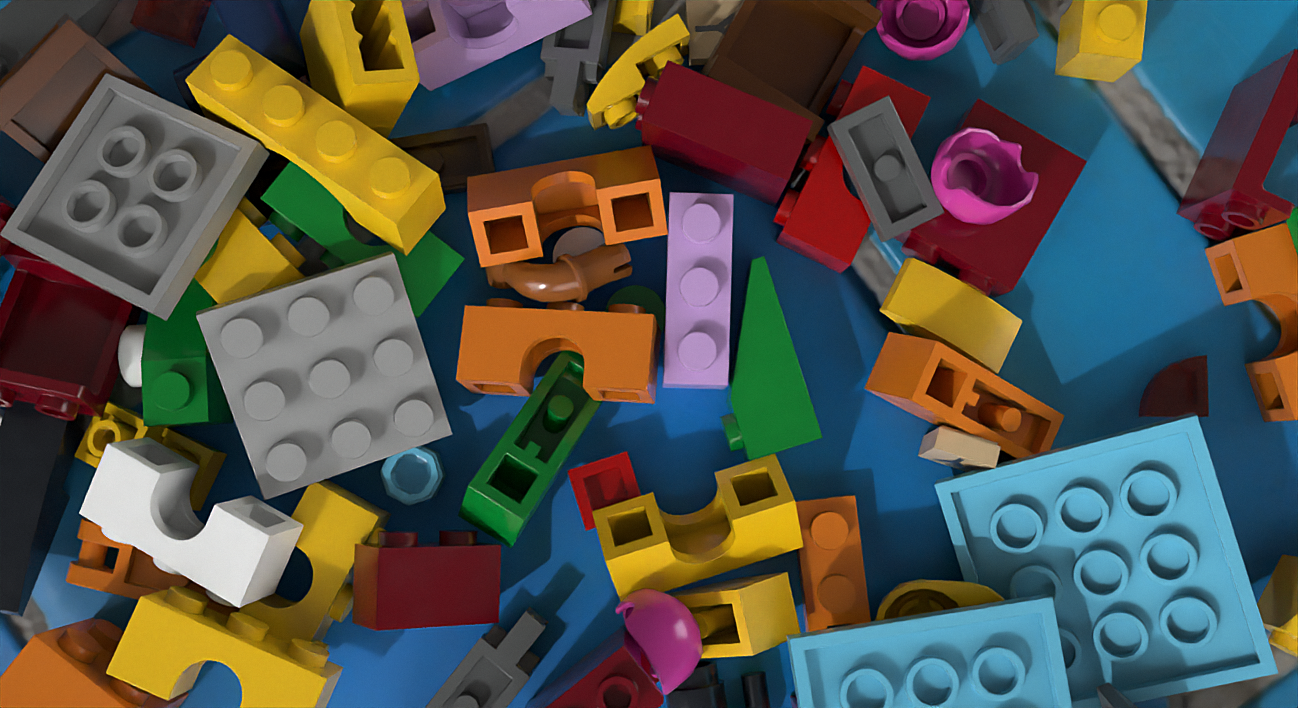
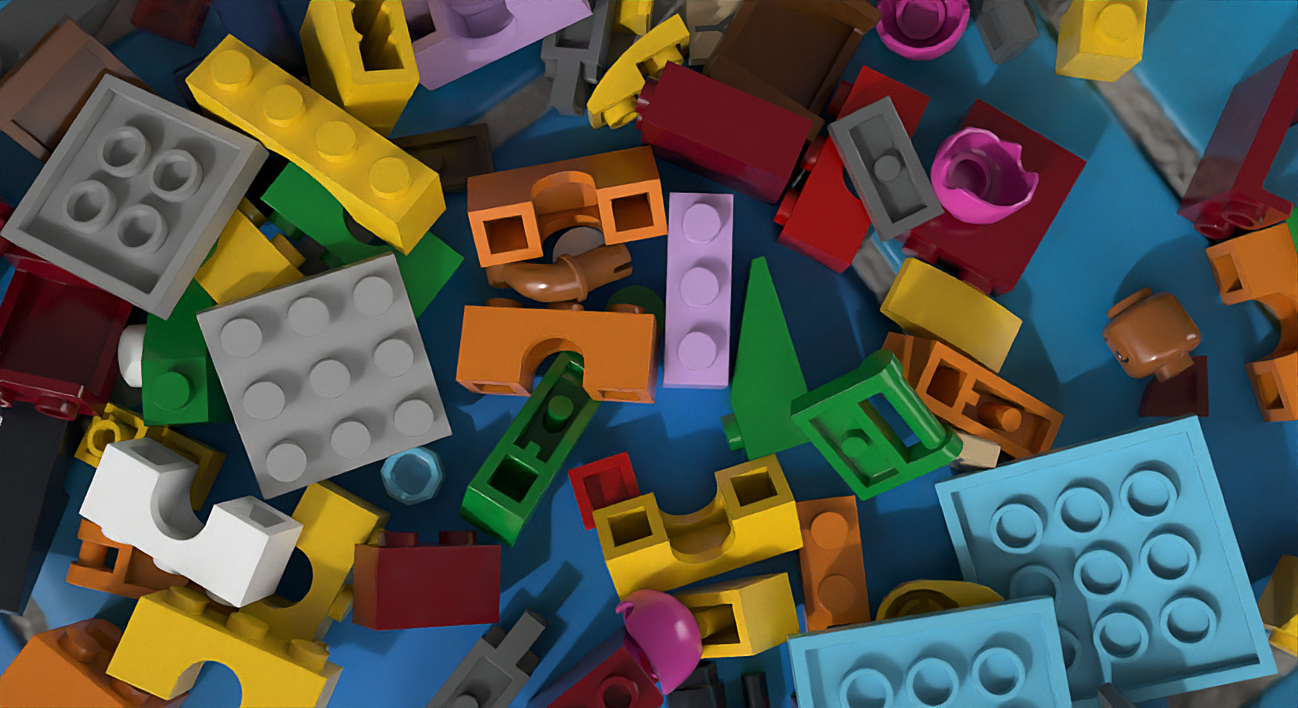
none -> green plate [790,349,964,501]
none -> dark orange head [1102,287,1202,383]

